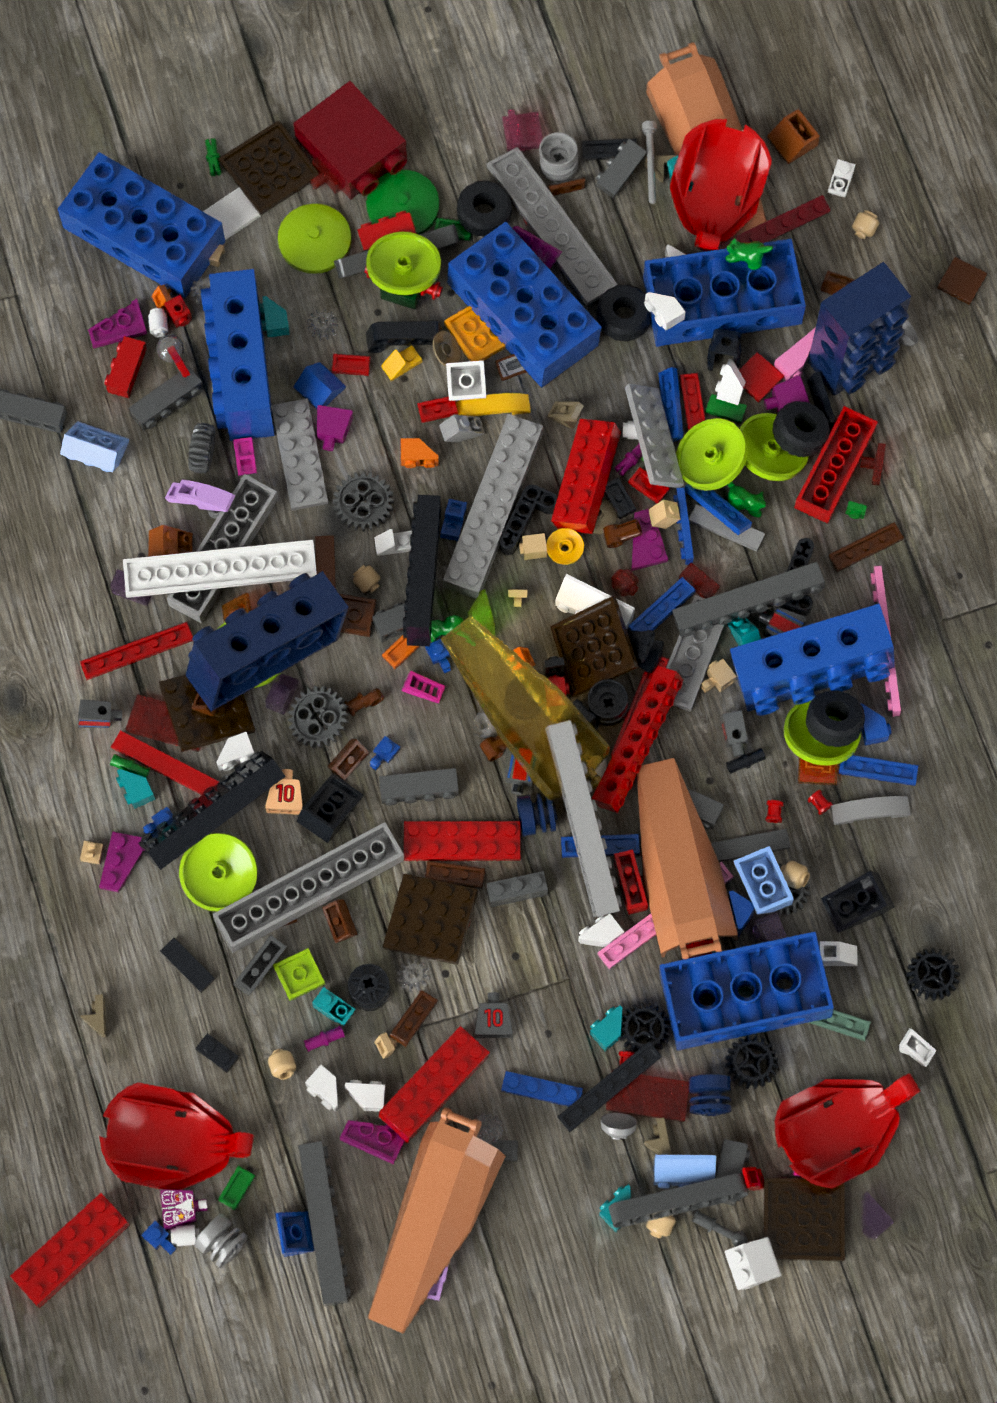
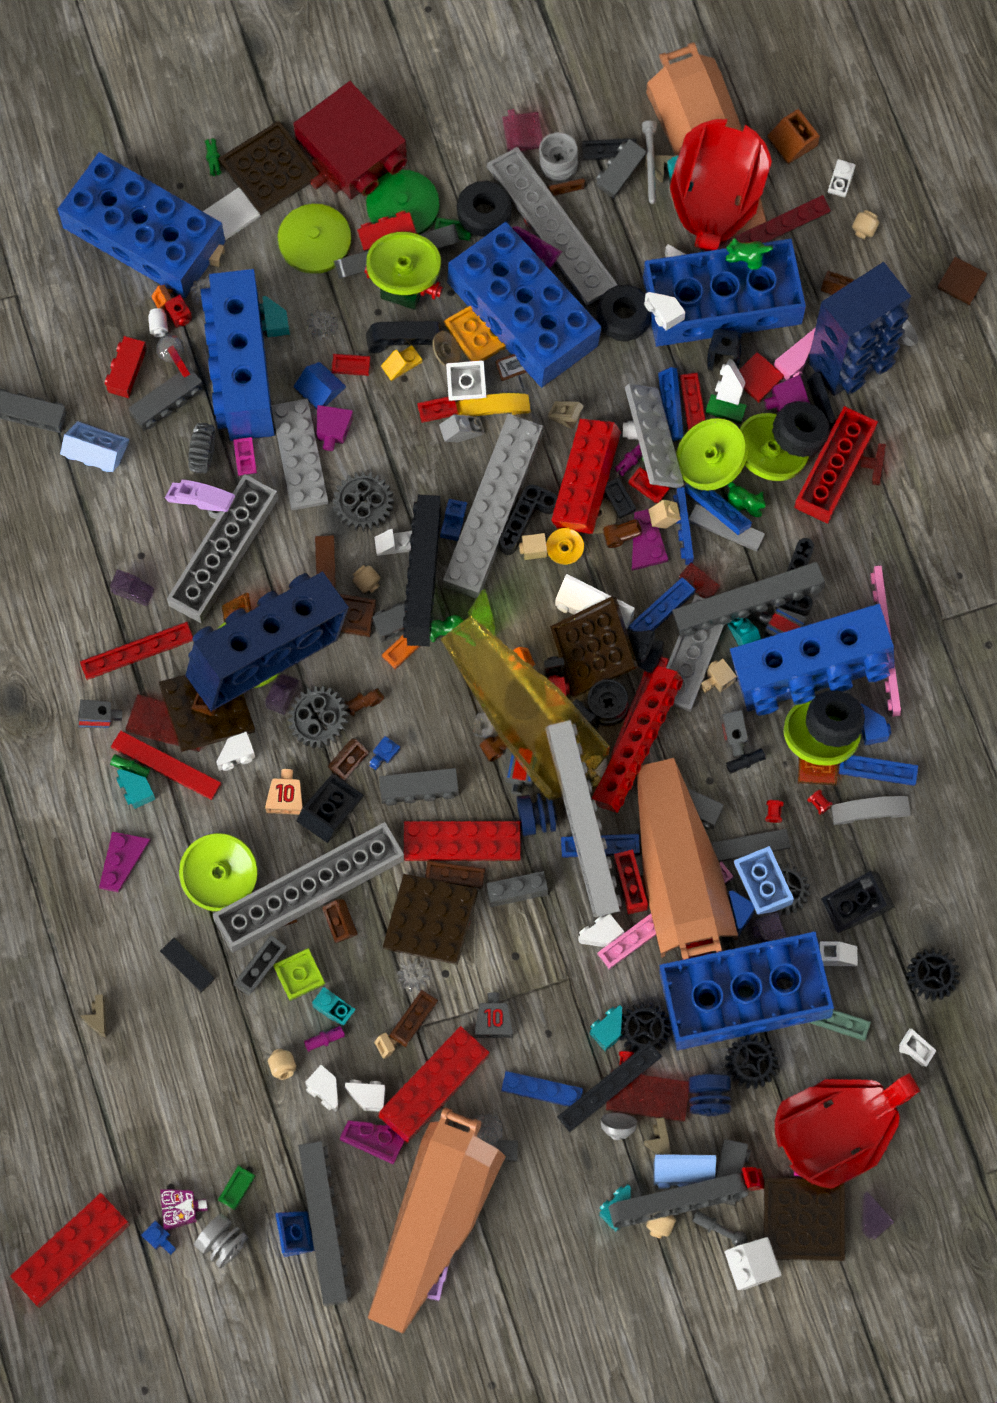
tan tile [80,841,104,864] -> none
magenta wing [88,299,147,349] -> none
red windscreen [99,1082,254,1190] -> none
white plate [123,540,317,598] -> none
black brick [138,751,285,870] -> none
blue plate [143,807,173,834] -> none
dark orange slope [149,525,192,557] -> none
white brick [171,1225,200,1246] -> none
black plate [195,1033,239,1073] -> none
black wheel [348,964,390,1011] -> none
orange slope [401,438,439,468] -> none
dark pink slope [401,671,445,703] -> none
blue plate [425,638,451,674] -> none
tan tile [508,589,527,607] -> none
clear red head [611,569,639,597] -> none
tan head [780,861,810,889] -> none
reddish brown tile [828,522,904,572] -> none
green plate [845,501,867,519] -> none

